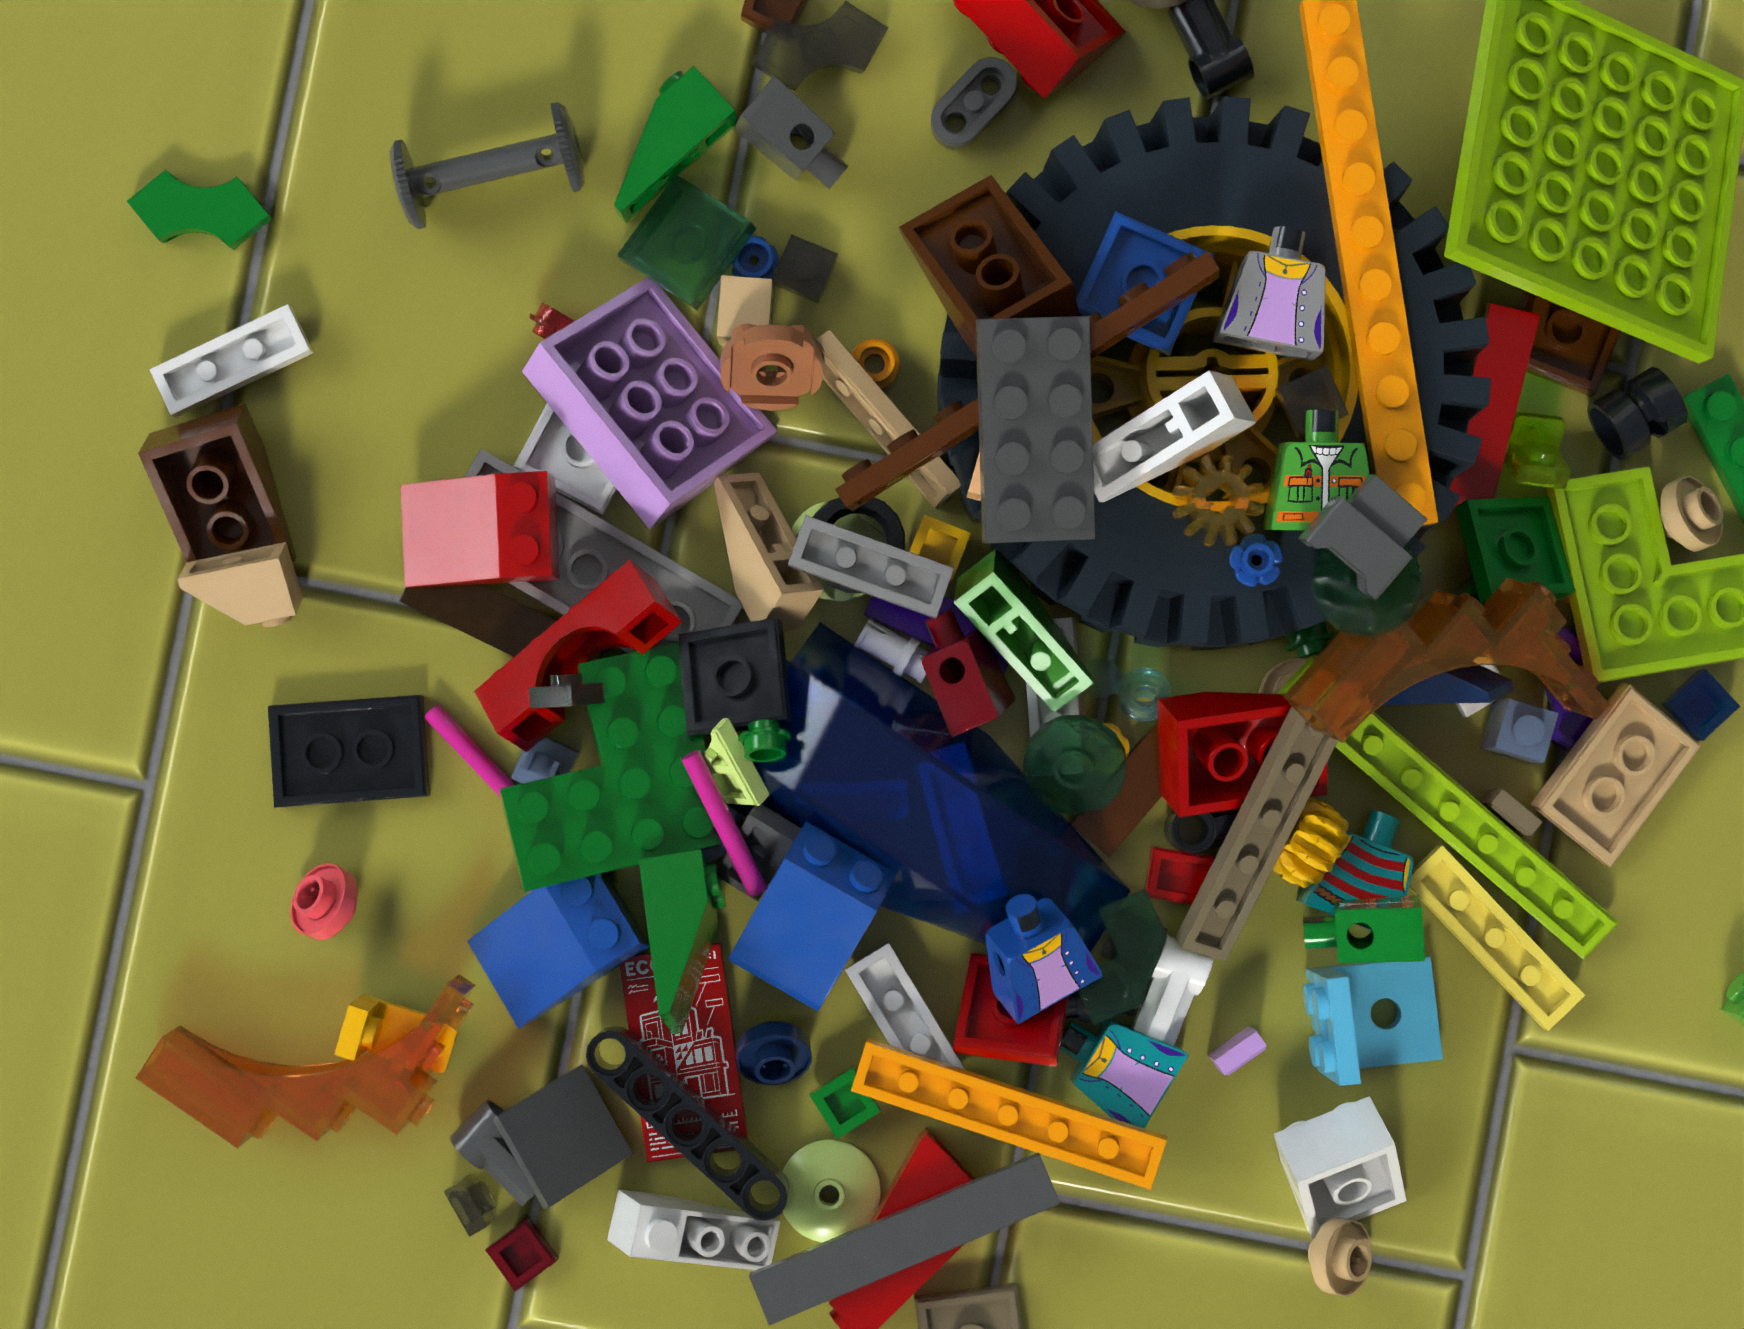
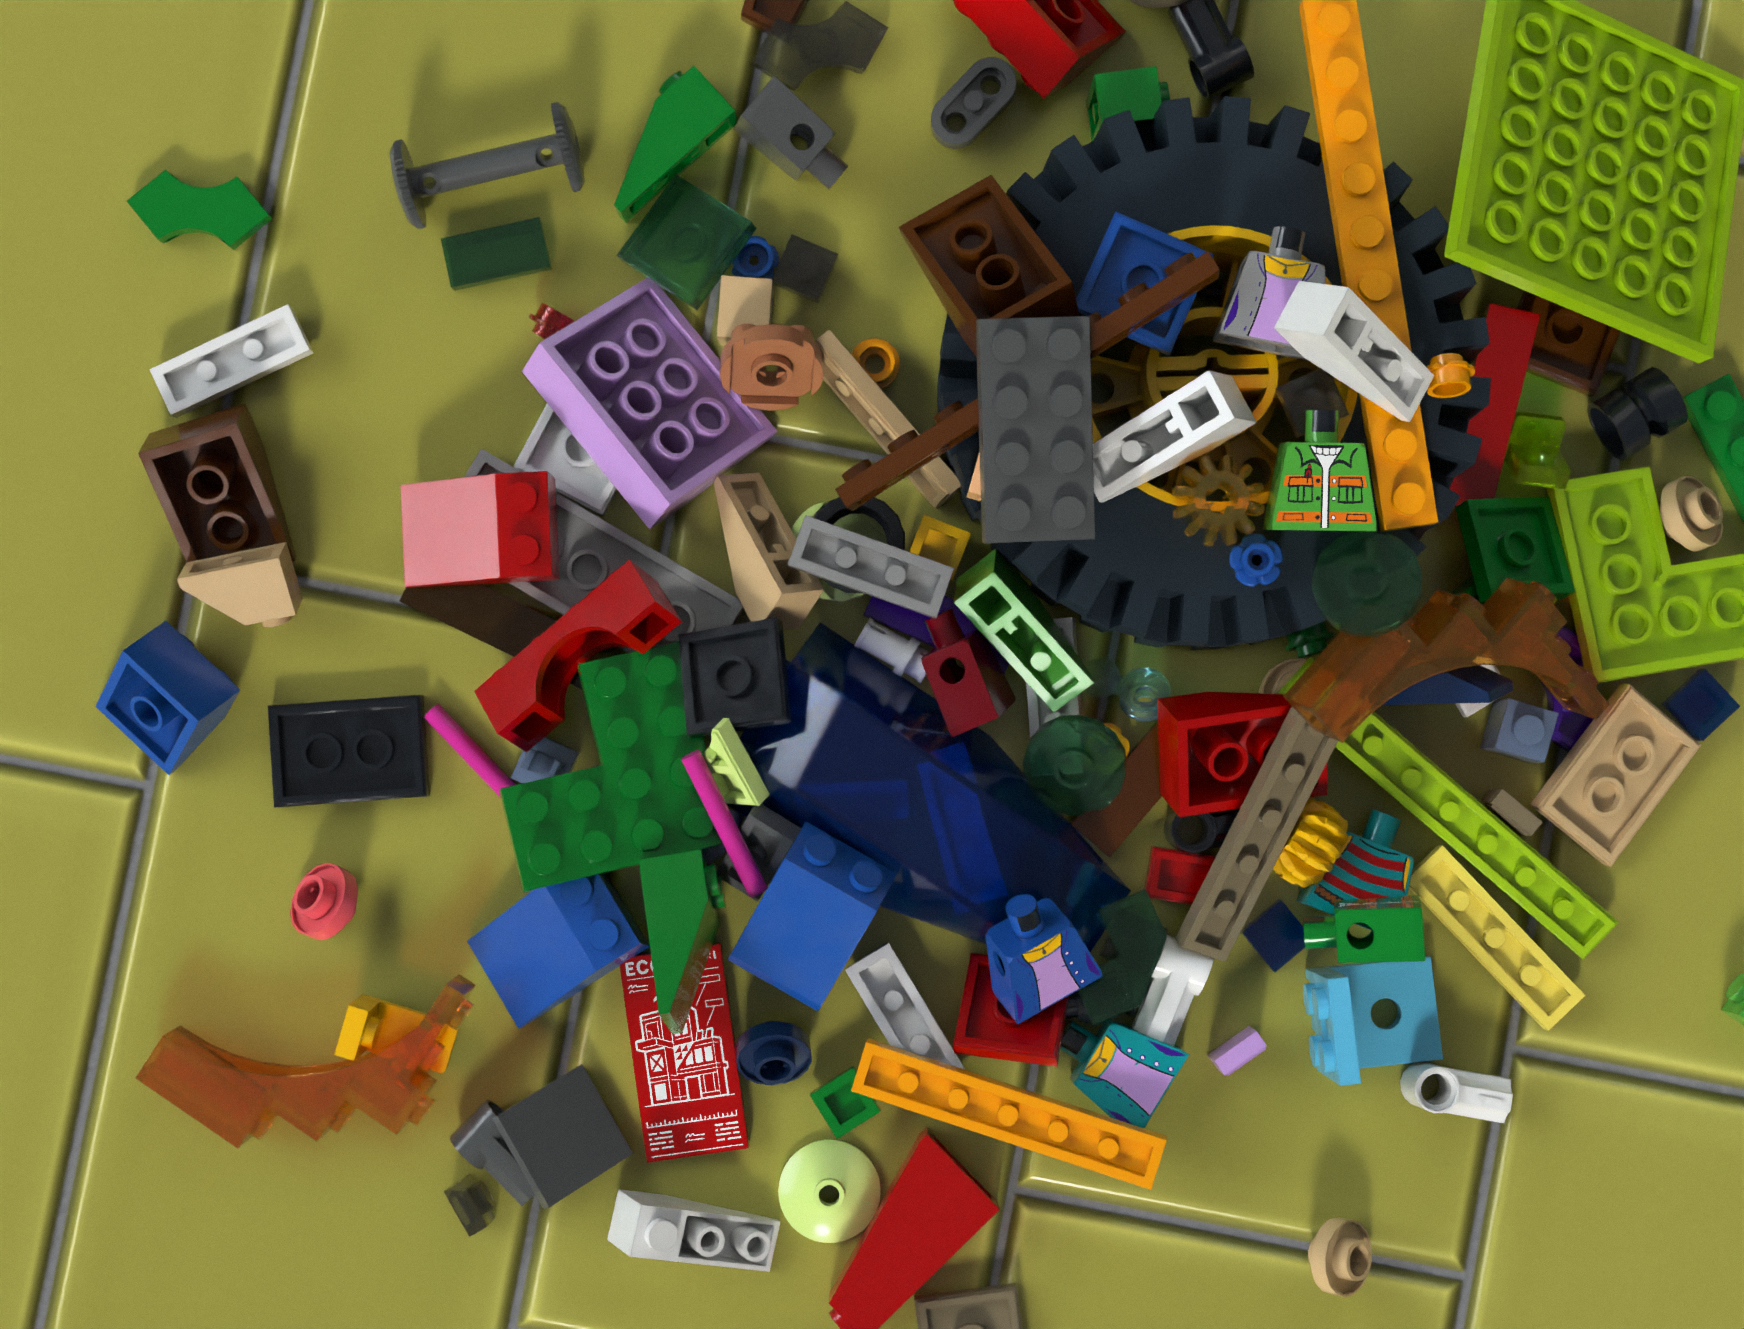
dark red tile [485,1216,559,1292] -> none
clear smoke plate [529,673,605,708] -> none
black beam [586,1026,790,1221] -> none
green plate [738,719,791,762] -> none
dark grey tile [749,1153,1060,1325] -> none
white slope [1274,1096,1407,1238] -> none
dark grey piece [1298,474,1428,600] -> none
none -> blue slope [95,621,240,775]
none -> clear green tile [440,217,552,291]
none -> green brick [1086,66,1170,142]
none -> clear blue tile [1240,899,1305,972]
none -> white slope [1274,281,1434,422]
none -> white piece [1400,1062,1513,1123]
none -> light orange plate [1426,353,1475,398]

